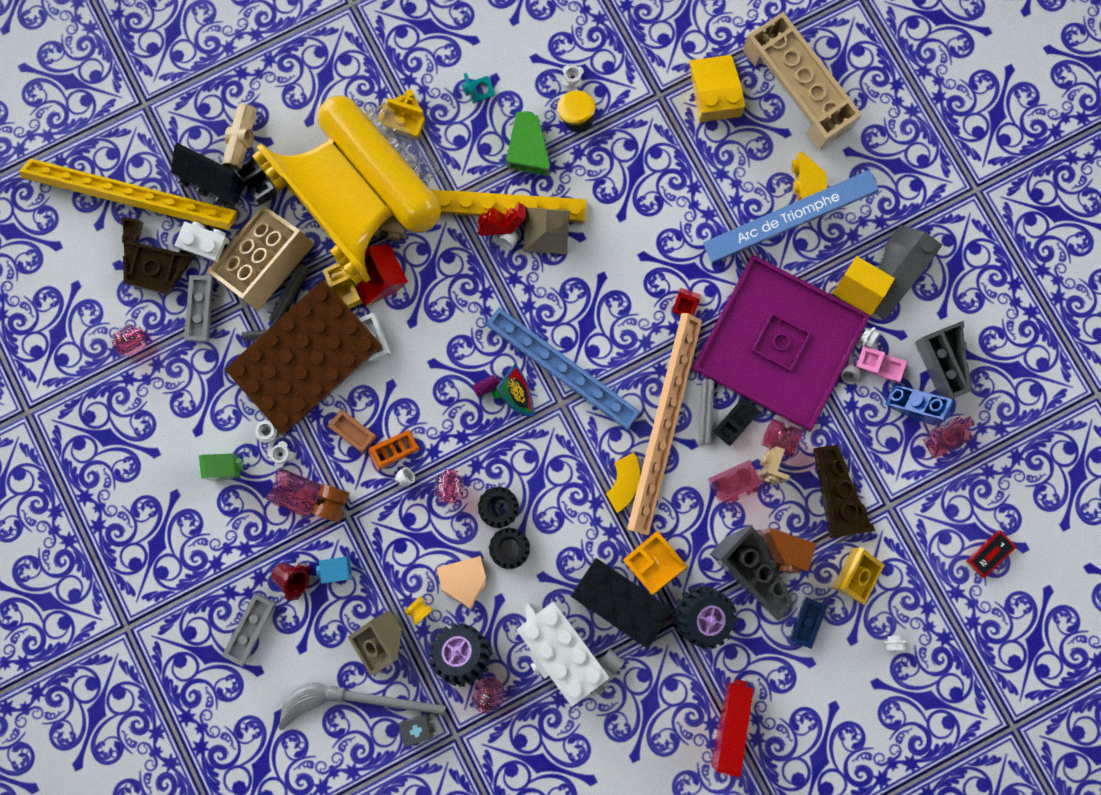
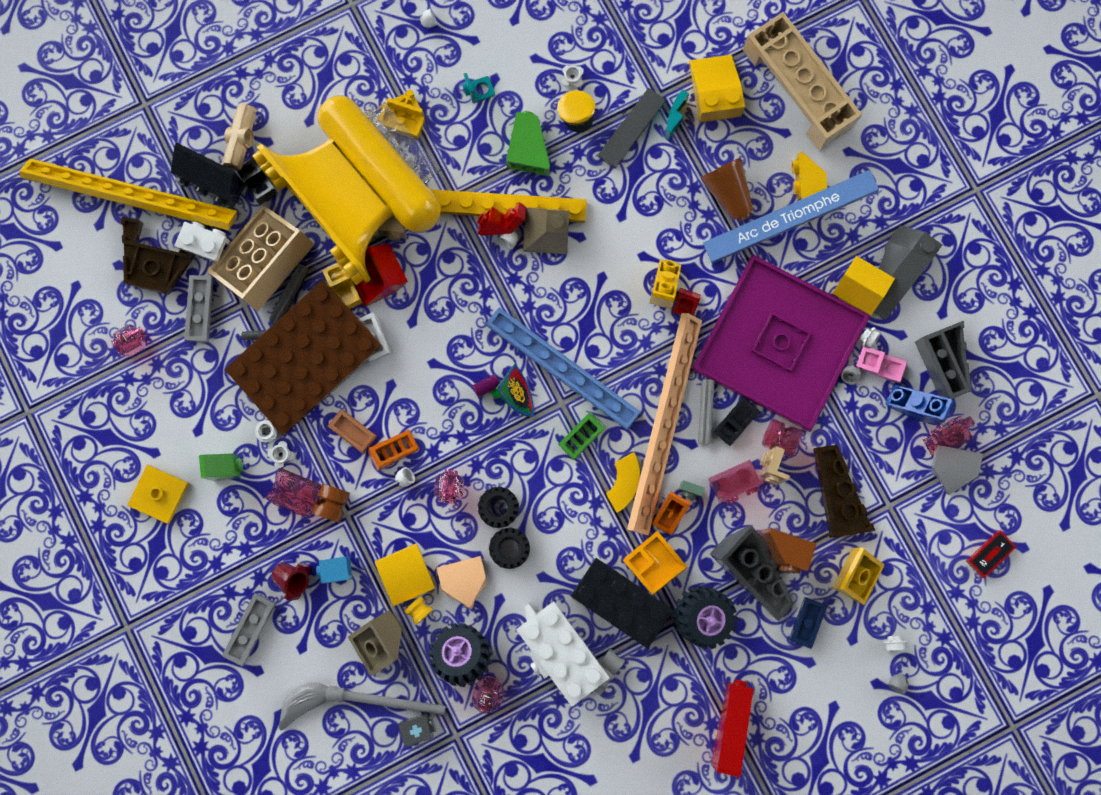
none -> yellow plate [127,464,189,524]
none -> yellow slope [375,543,435,606]
none -> white hinge [420,9,437,28]
none -> bright green slope [558,412,606,460]
none -> dark grey tile [598,88,666,169]
none -> yellow slope [649,259,681,309]
none -> orange slope [652,492,691,535]
none -> teal slope [665,89,689,140]
none -> sand green plate [678,480,705,500]
none -> dark orange cone [701,158,753,222]
none -> light grey hinge [888,674,909,694]
none -> light grey slope [931,445,983,495]

